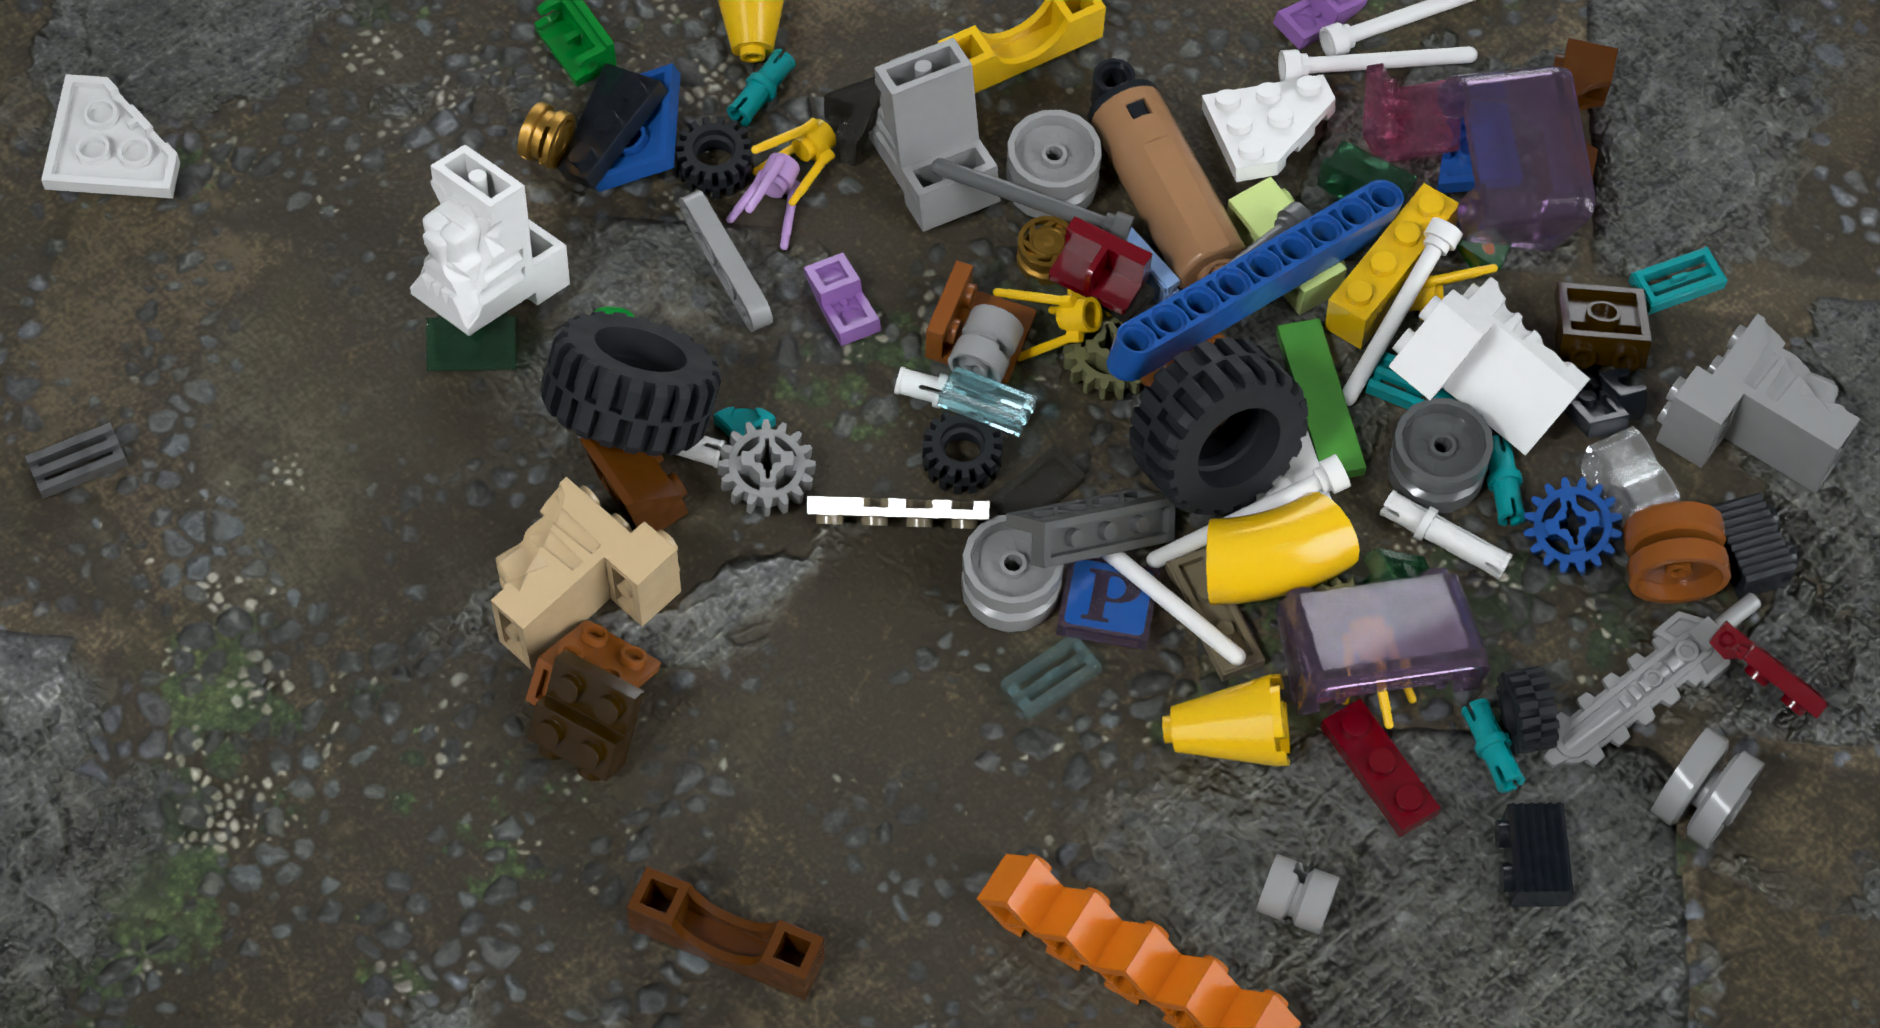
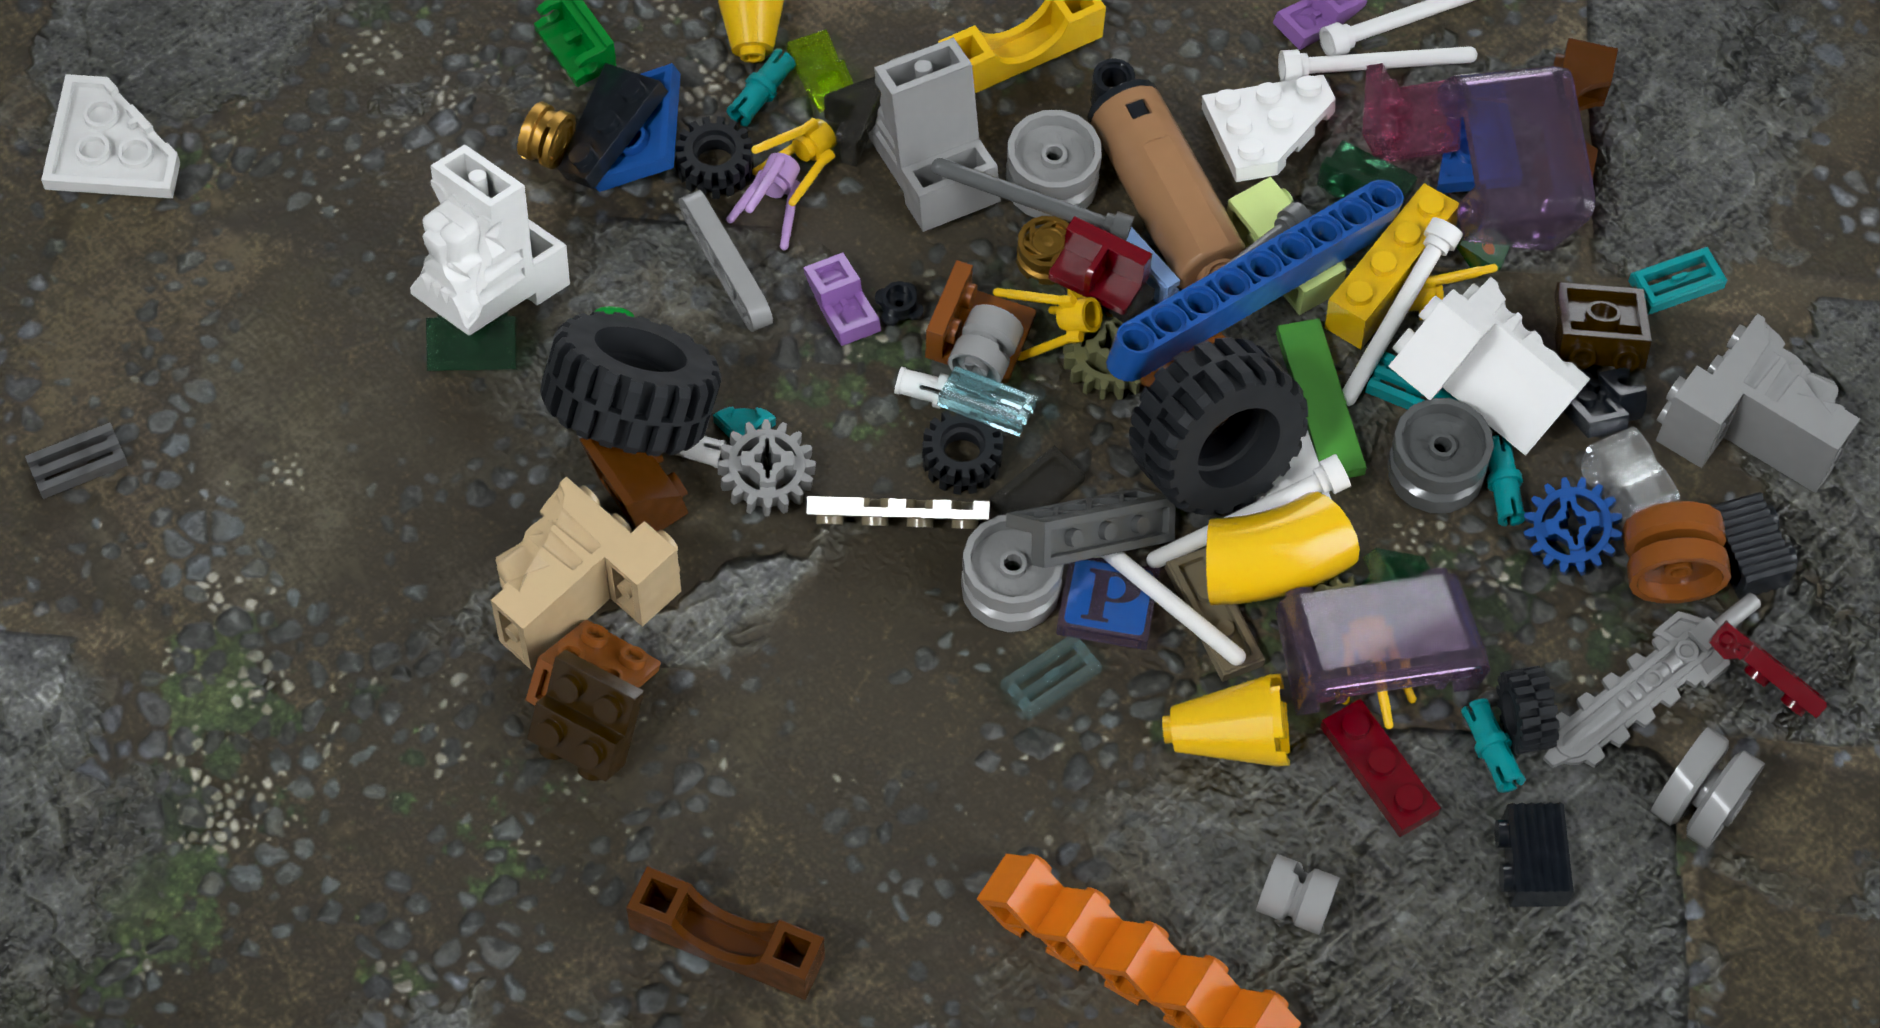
white pin [1379,489,1513,580] -> none
none -> clear neon green slope [786,29,859,113]
none -> black plate [875,281,924,326]

